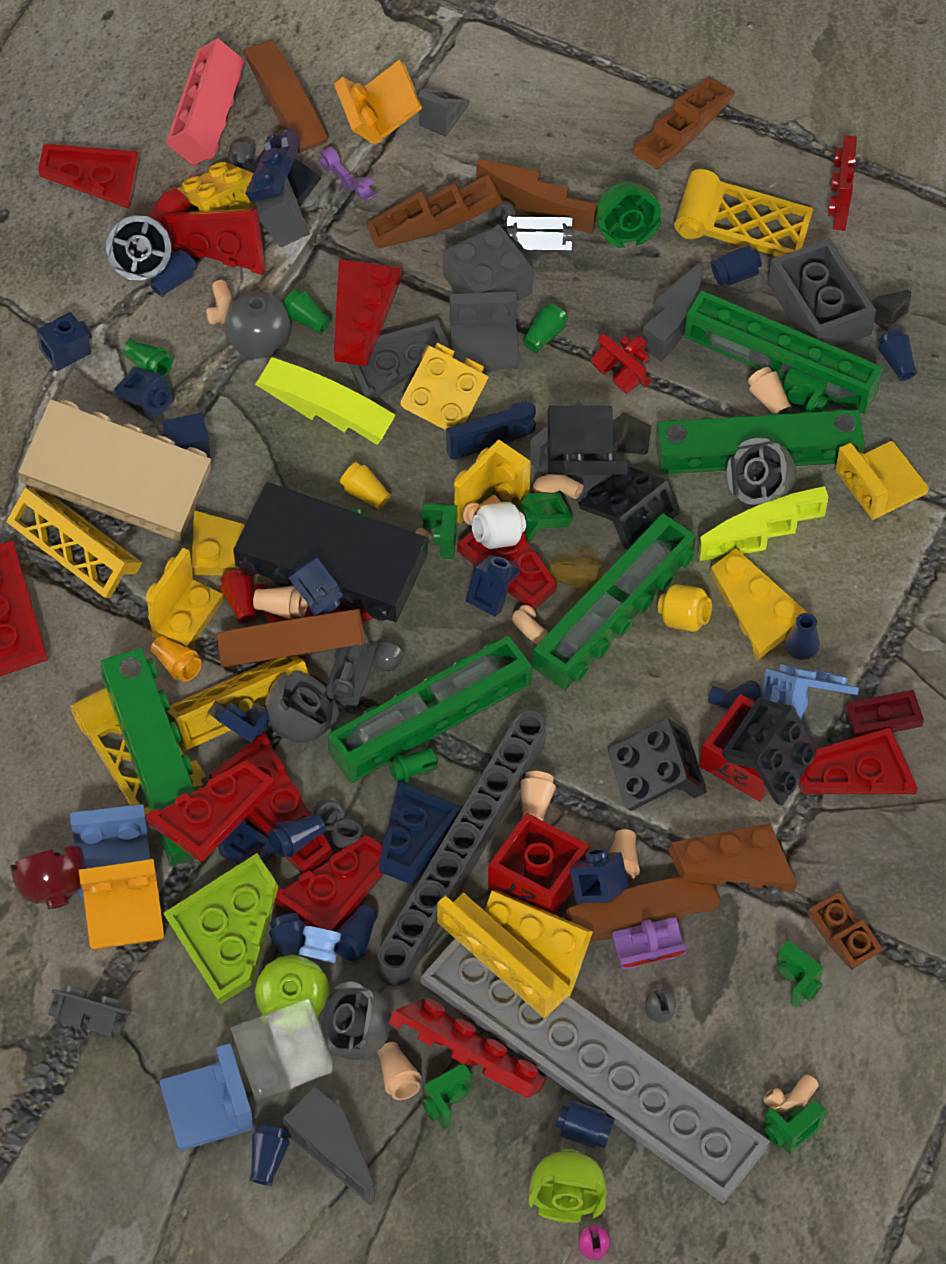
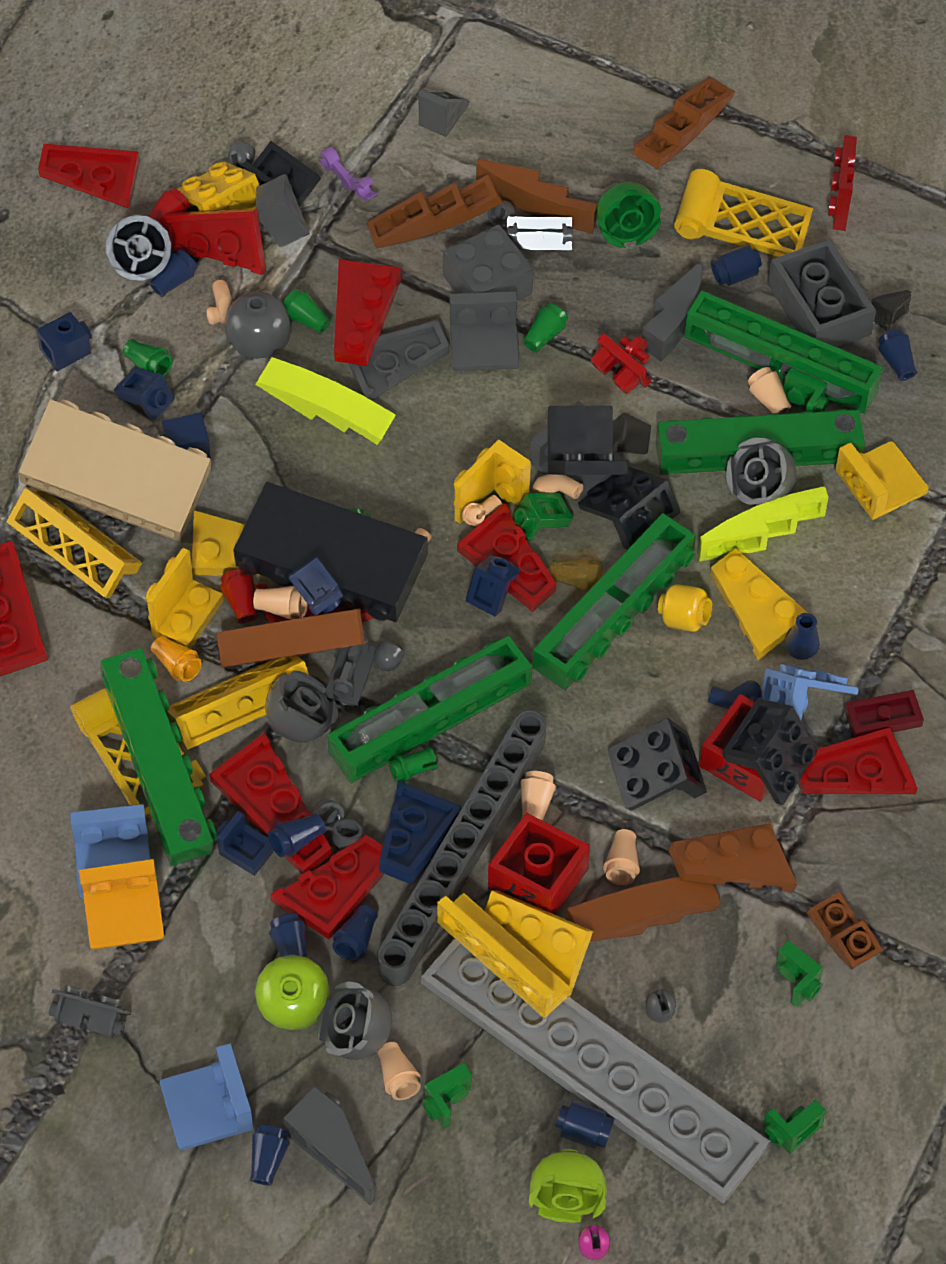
dark red cylinder [10,846,86,910] -> none
red wing [145,760,275,863] -> none
lime plate [163,853,279,1004] -> none
coral brick [165,38,245,166] -> none
dark blue bracket [208,701,269,743] -> none
clear slope [230,998,335,1101] -> none
dark orange slope [243,39,328,154] -> none
dark blue hinge [245,129,299,202] -> none
light blue wheel [298,926,341,963] -> none
light orange bracket [334,60,422,145] -> none
yellow cone [340,462,391,510] -> none
red wing [388,998,547,1098] -> none
yellow bracket [400,343,489,430] -> none
green bracket [422,503,458,559] -> none
dark blue hinge [446,401,536,460] -> none
white head [472,502,526,549] -> none
light nougat arm [512,605,549,645] -> none
dark blue brick [570,848,628,903] -> none
medium lavender hips [611,917,687,970] -> none
light nougat arm [764,1075,819,1115] -> none

